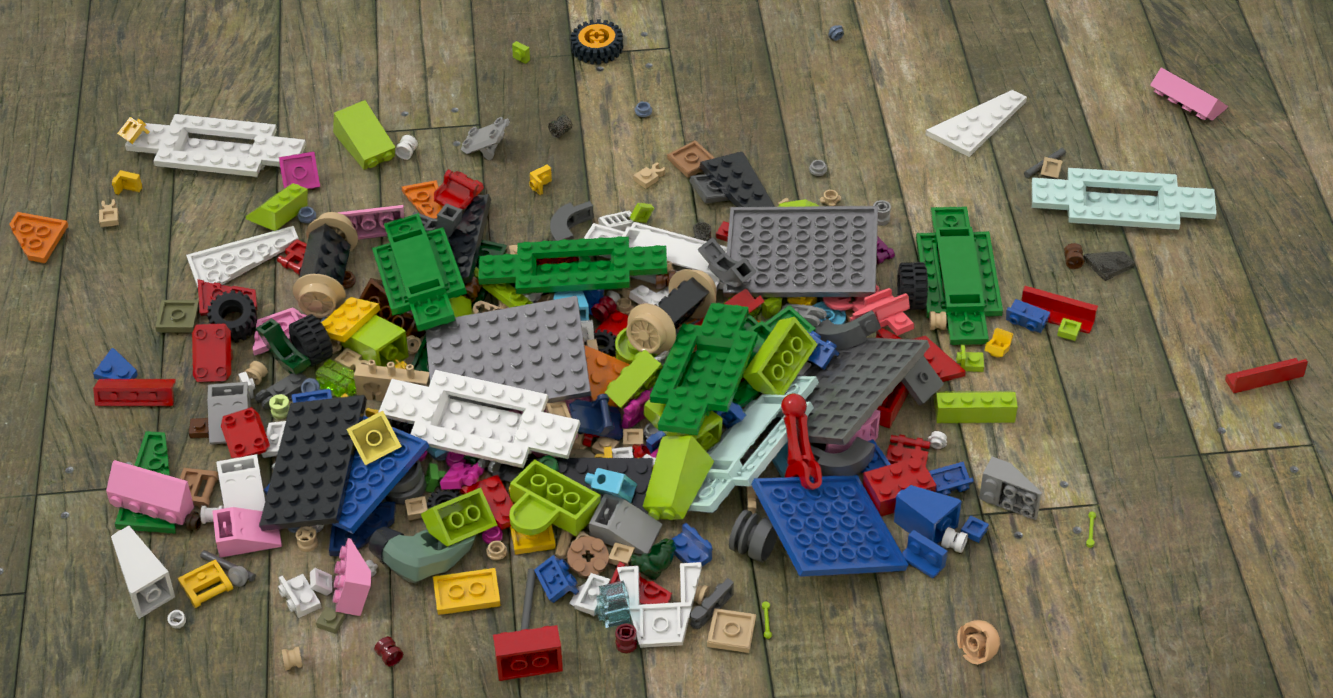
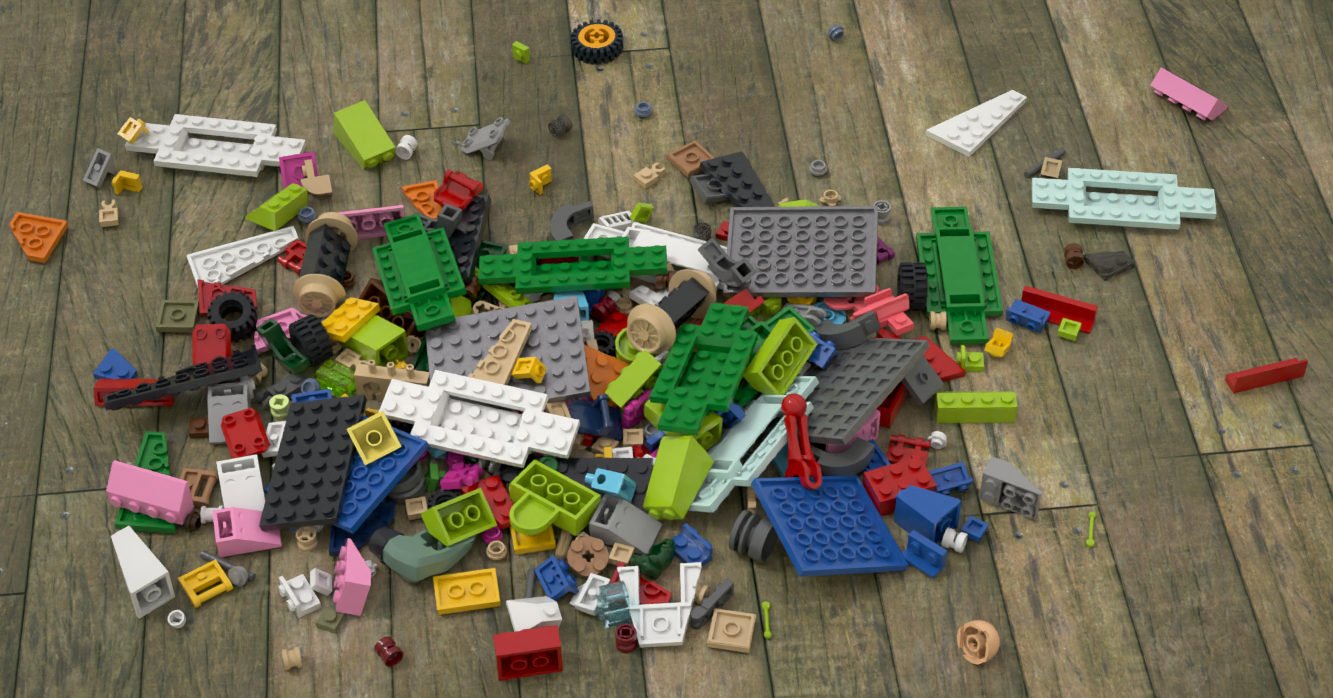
none -> light grey slope [83,148,115,188]
none -> black wing [103,344,262,411]
none -> tan brick [301,159,333,196]
none -> tan wing [468,319,533,385]
none -> white slope [506,596,562,632]
none -> yellow bracket [511,357,547,384]

